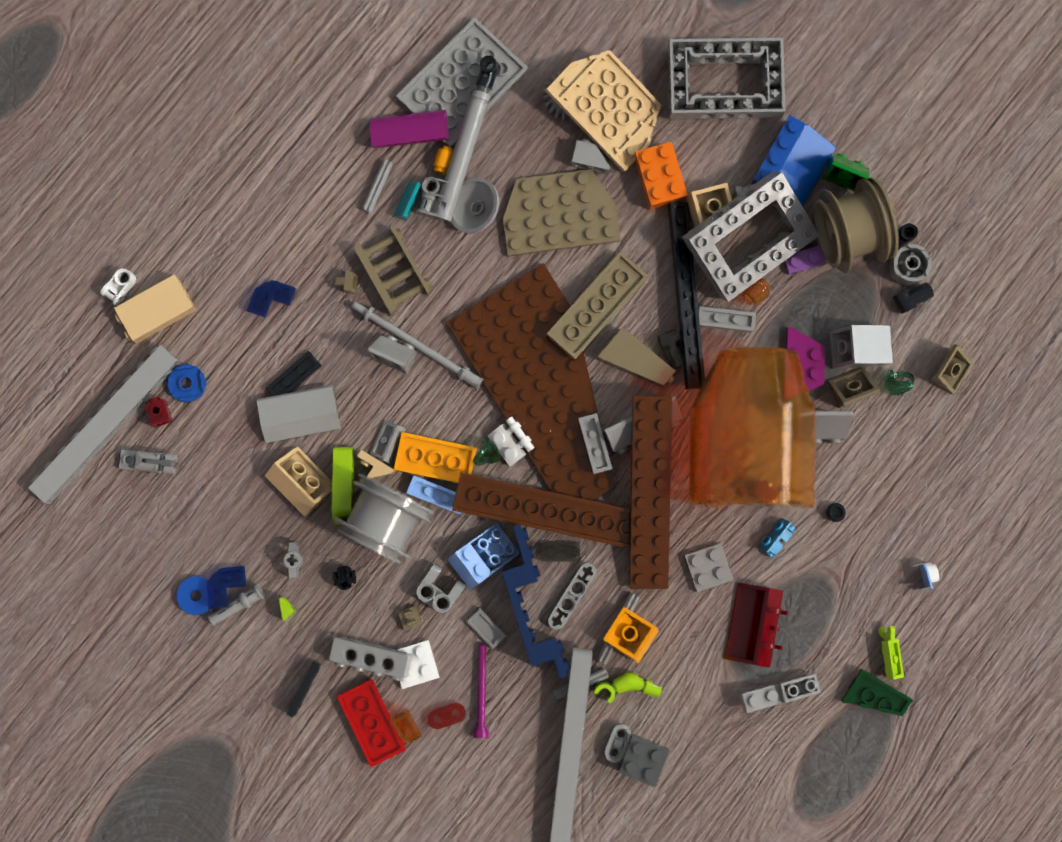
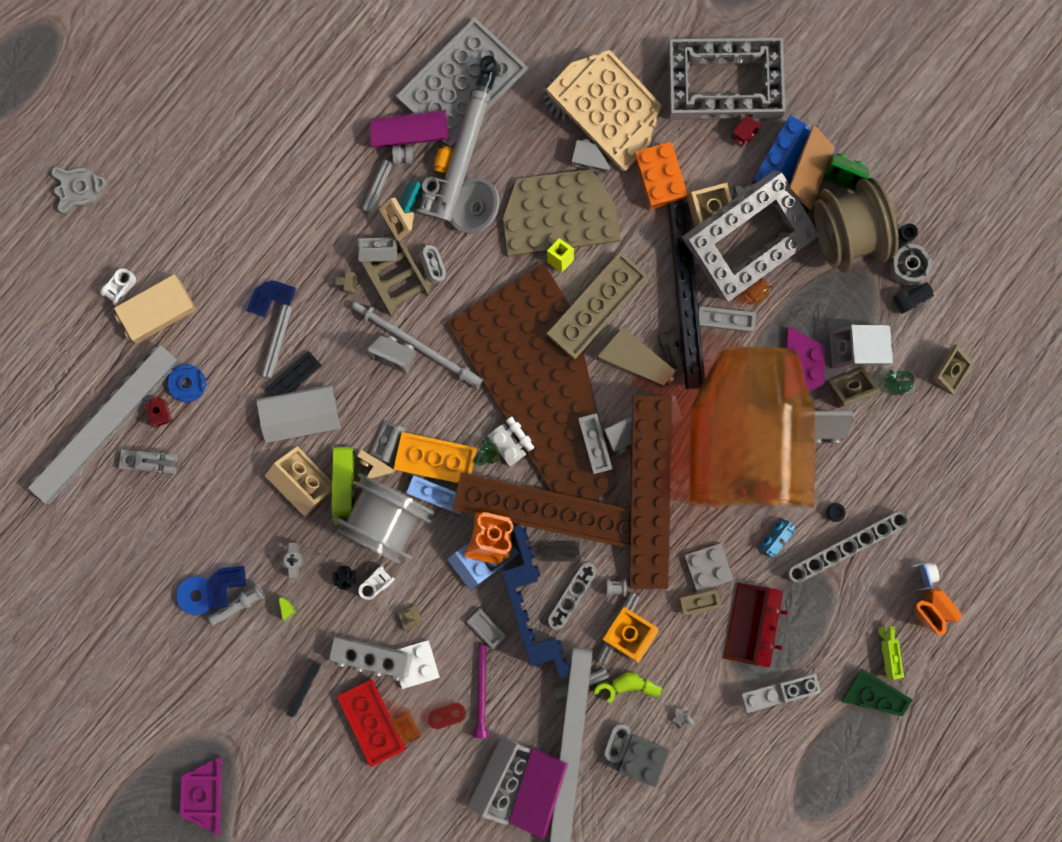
light grey piece [417,564,467,613] -> none
medium lavender plate [784,246,825,275] -> none
none -> light grey tile [51,167,107,214]
none -> magenta wing [180,757,222,835]
none -> light grey axle [261,304,292,378]
none -> light grey slope [357,238,397,262]
none -> white piece [359,565,395,600]
none -> tan slope [379,198,414,241]
none -> light grey wheel [393,145,413,165]
none -> light grey plate [419,245,446,283]
none -> orange piece [465,512,513,564]
none -> light grey slope [468,736,532,825]
none -> magenta tile [509,748,568,838]
none -> neon yellow brick [547,238,574,273]
none -> light grey bush [606,579,627,597]
none -> light grey piece [672,708,694,730]
none -> dark tan plate [679,587,721,616]
none -> dark red brick [731,115,762,147]
none -> light grey beam [786,511,909,583]
none -> medium nougat piece [789,125,835,210]
none -> orange piece [914,587,962,635]

